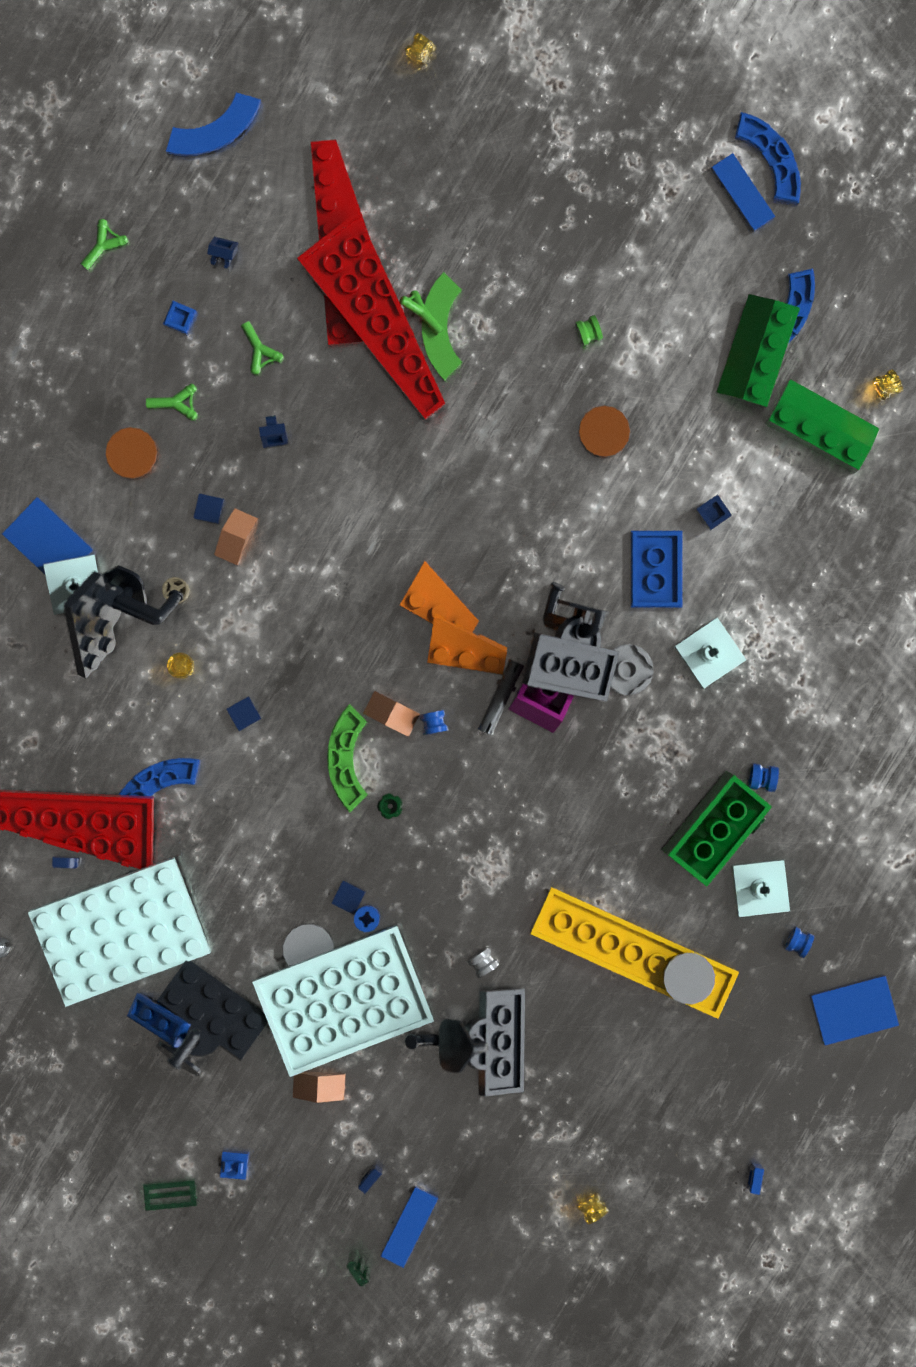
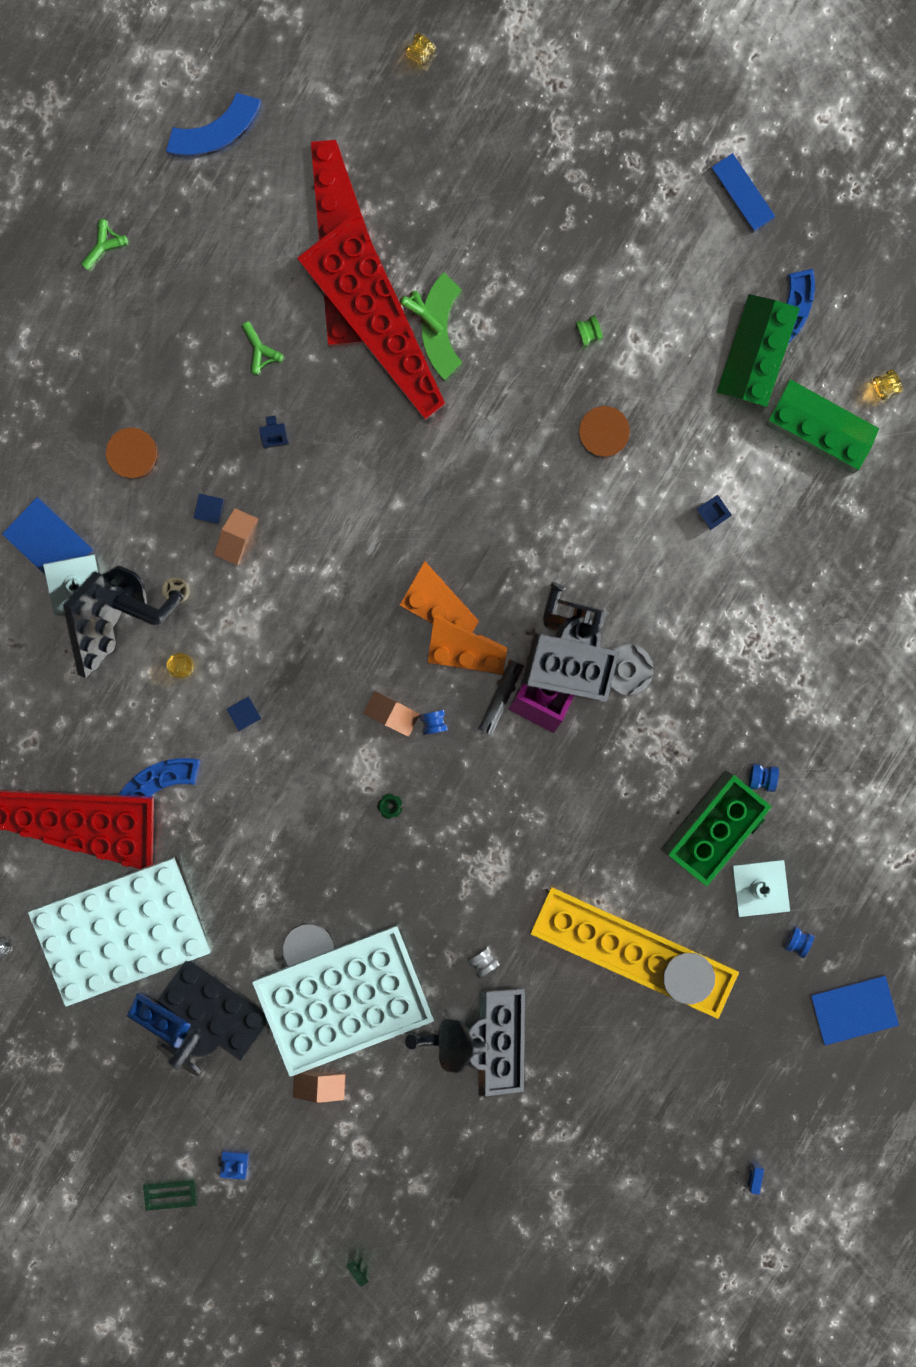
dark blue tile [52,856,79,868] -> none
bright green piece [146,383,197,420] -> none
blue tile [163,301,197,335] -> none
dark blue tile [207,236,239,269] -> none
bright green tile [327,704,368,812] -> none
dark blue tile [331,880,366,915] -> none
blue wheel [354,905,380,932] -> none
dark blue tile [358,1164,383,1194] -> none
blue tile [381,1186,438,1268] -> none
clear yellow wheel [576,1192,609,1224] -> none
blue tile [631,531,682,608] -> none
light aqua tile [674,618,746,689] -> none
blue tile [734,112,801,205] -> none

